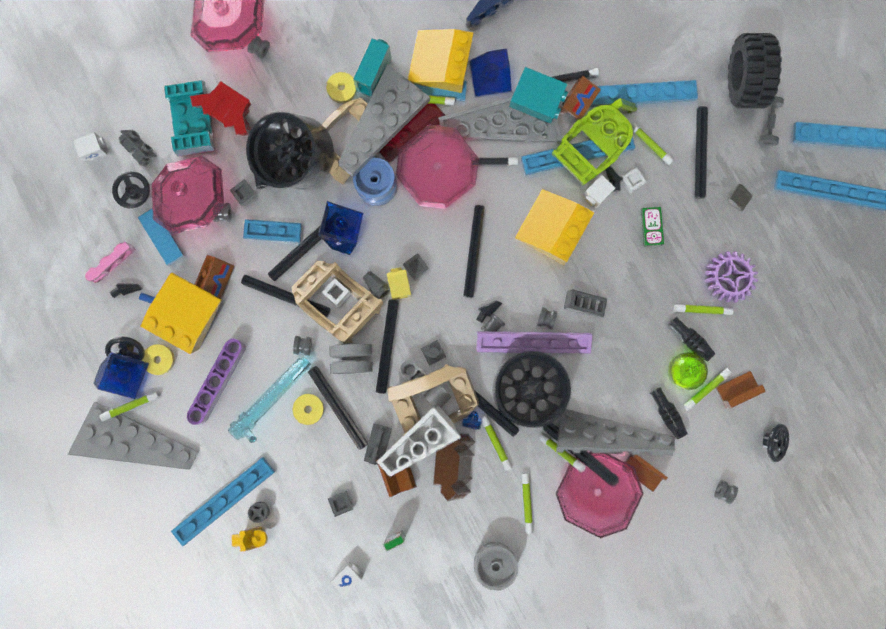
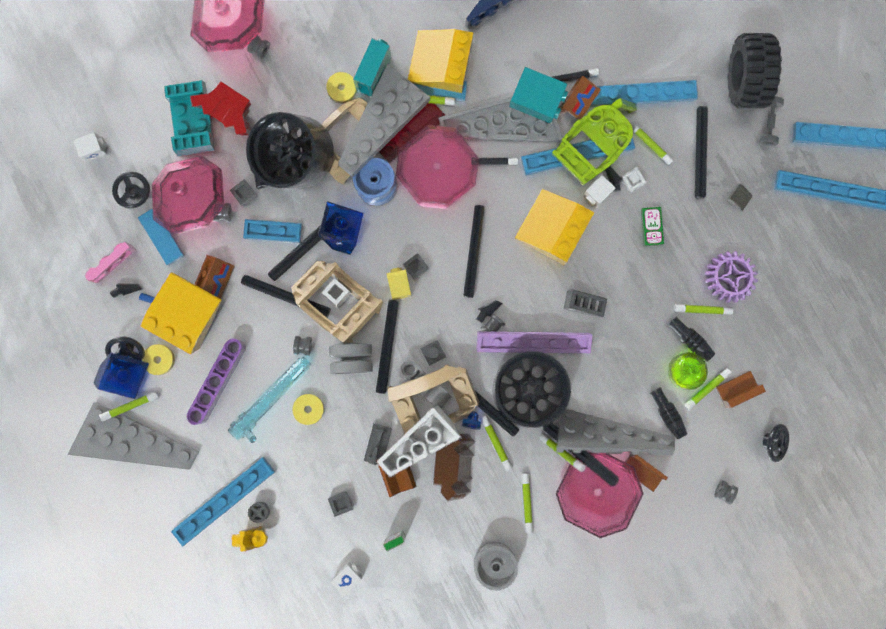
dark grey hinge [119,130,157,166] -> none
black axle [308,366,368,450] -> none
dark grey cone [363,271,390,299] -> none
clear blue slope [469,48,512,98] -> none
dark grey wheel [537,307,557,330] -> none

